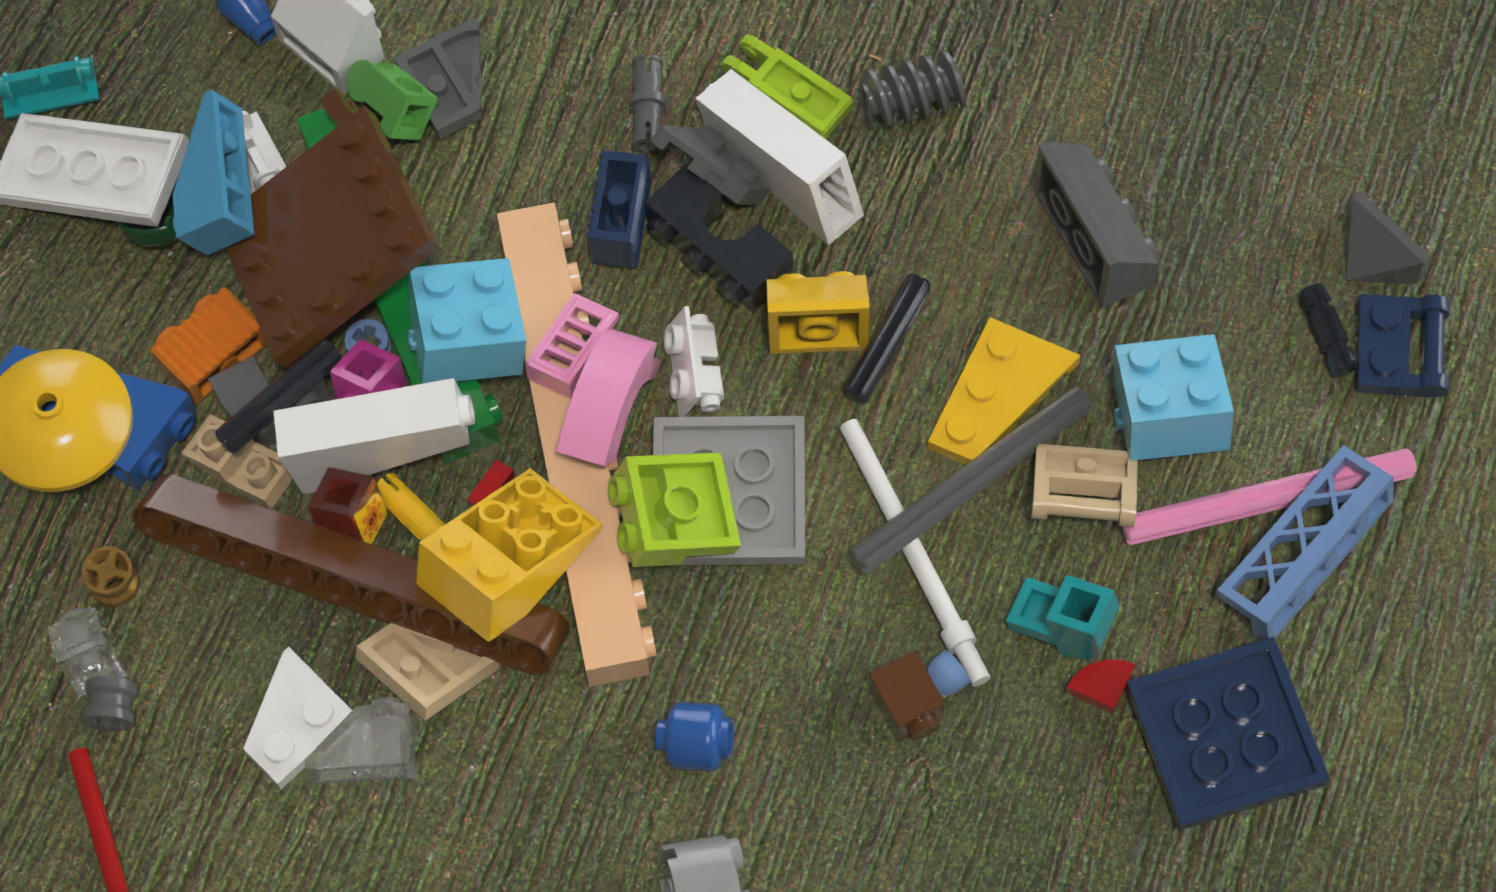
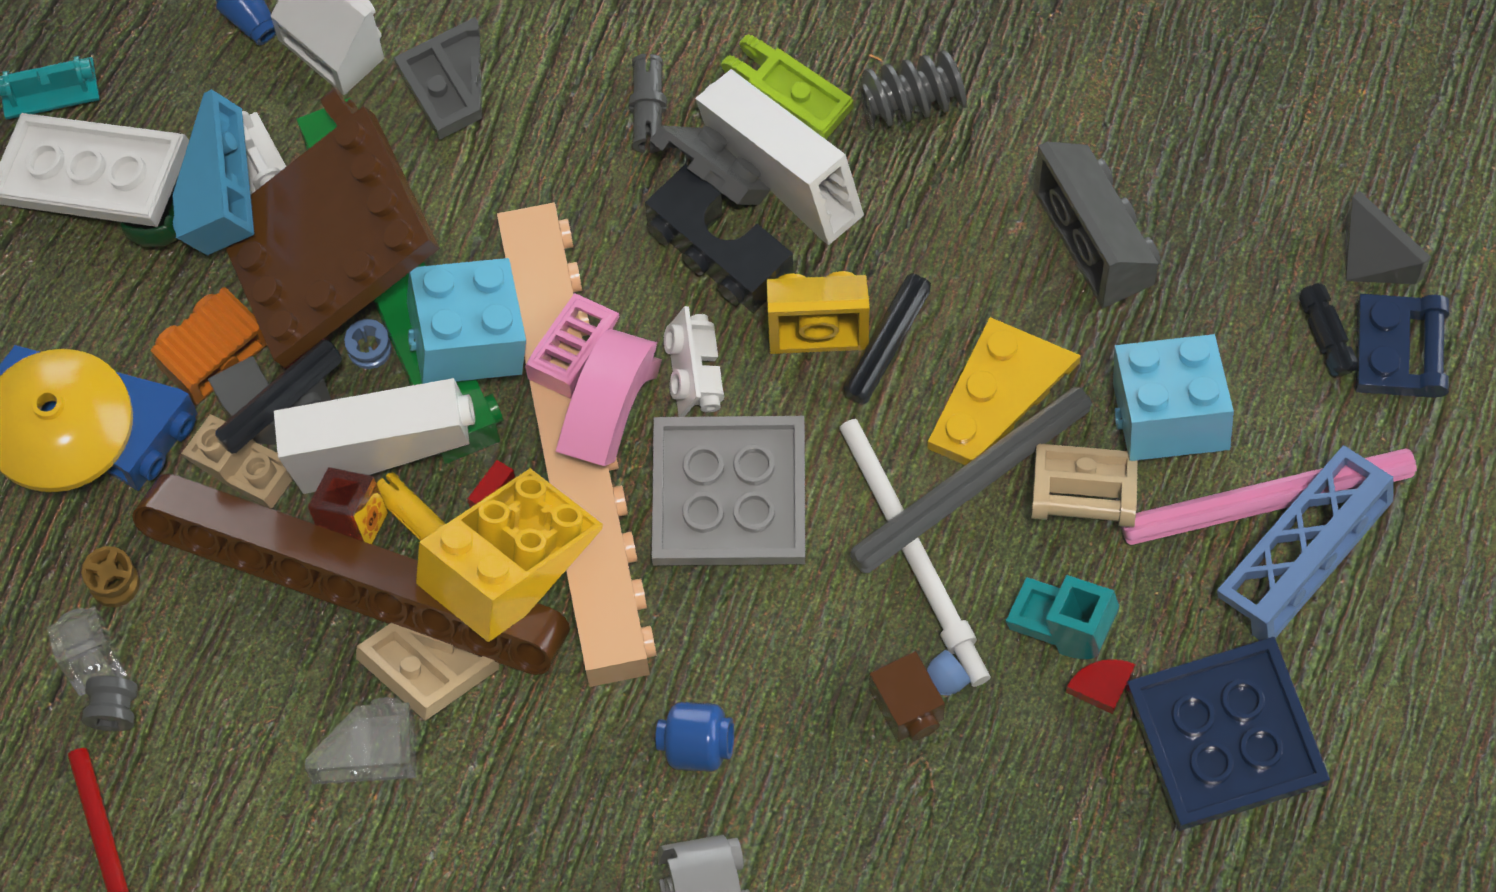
white wing [243,647,358,789] -> none
dark pink brick [330,339,406,399] -> none
bright green leg [347,60,438,140] -> none
dark blue brick [586,150,651,268] -> none
lime plate [608,452,741,567] -> none

